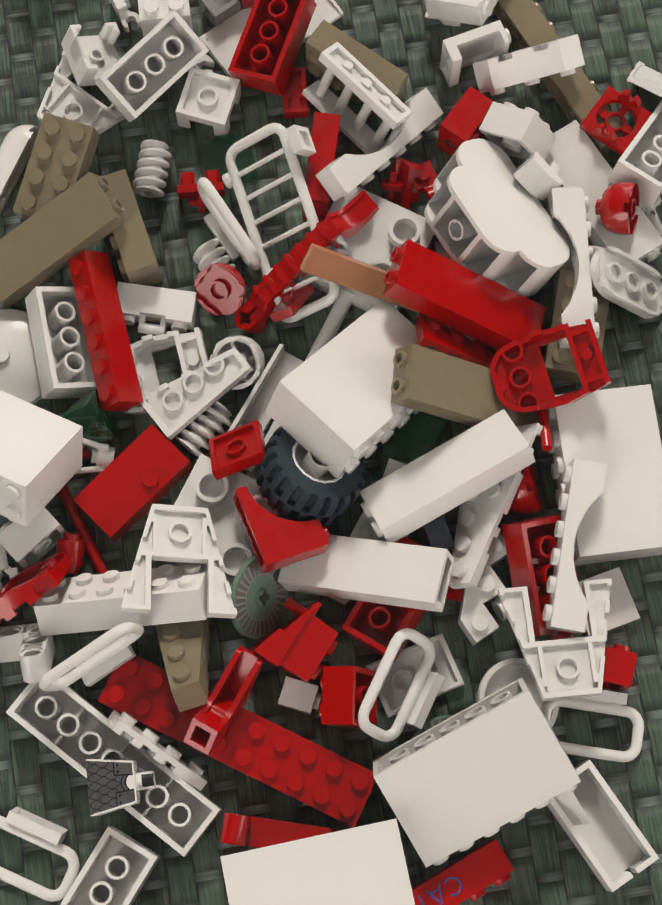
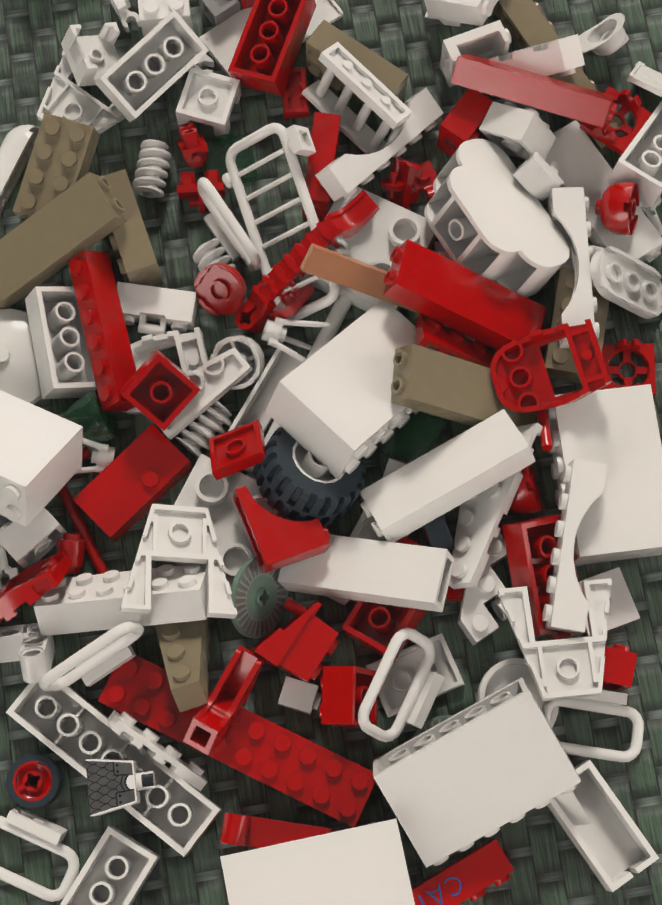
none -> wheel [6,754,63,809]
none -> red brick [120,348,201,431]
none -> red hips [176,122,209,168]
none -> white plant [261,317,330,362]
none -> brick [450,53,618,128]
none -> white piece [579,13,629,56]
none -> red piece [601,339,656,397]

